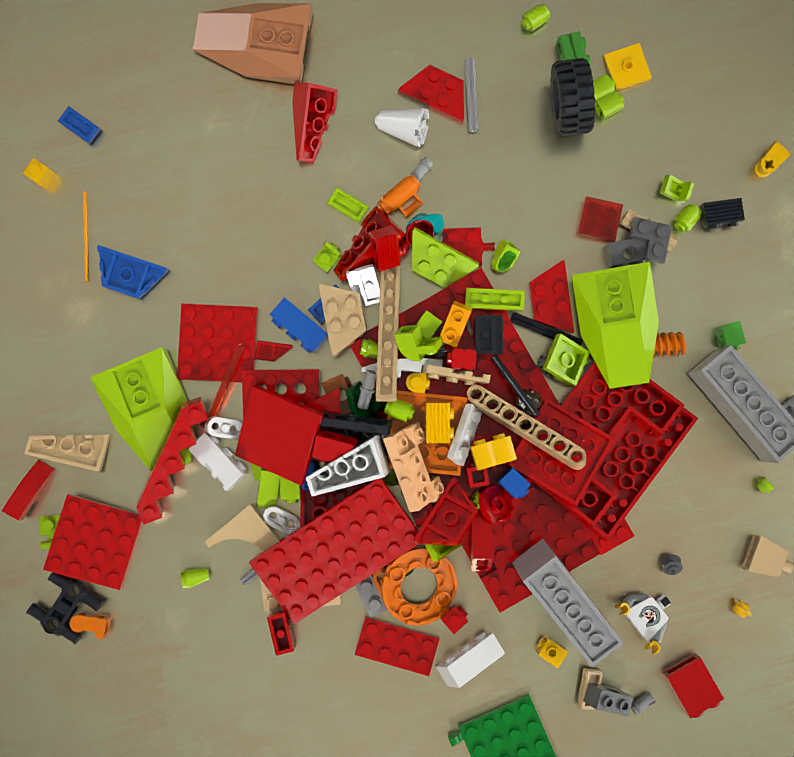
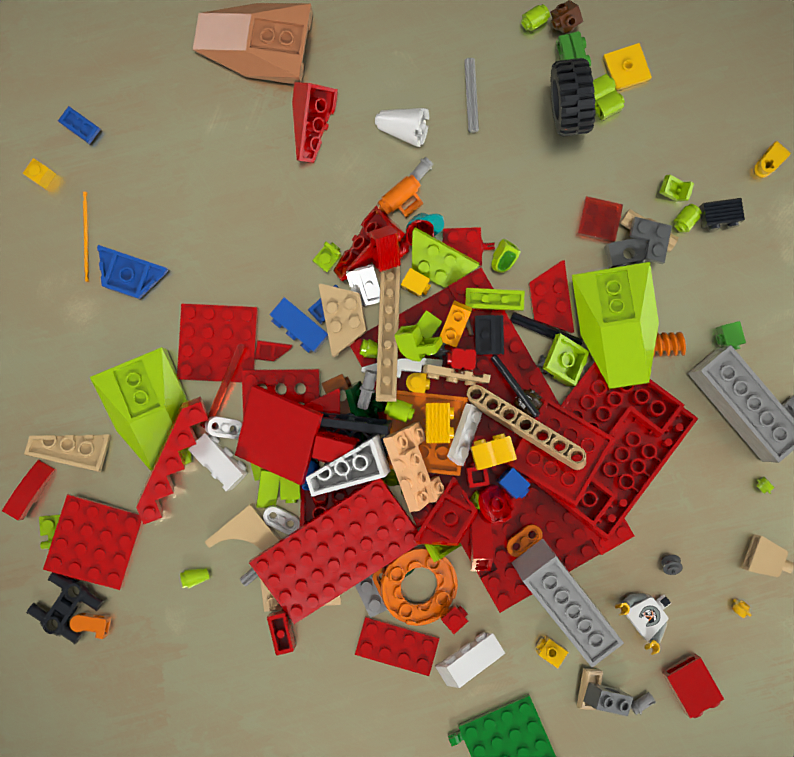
lime tile [327,187,369,223] -> none
red wing [398,65,464,123] -> none
none -> yellow brick [401,268,431,298]
none -> orange plate [506,525,542,557]
none -> reddish brown brick [550,0,584,34]

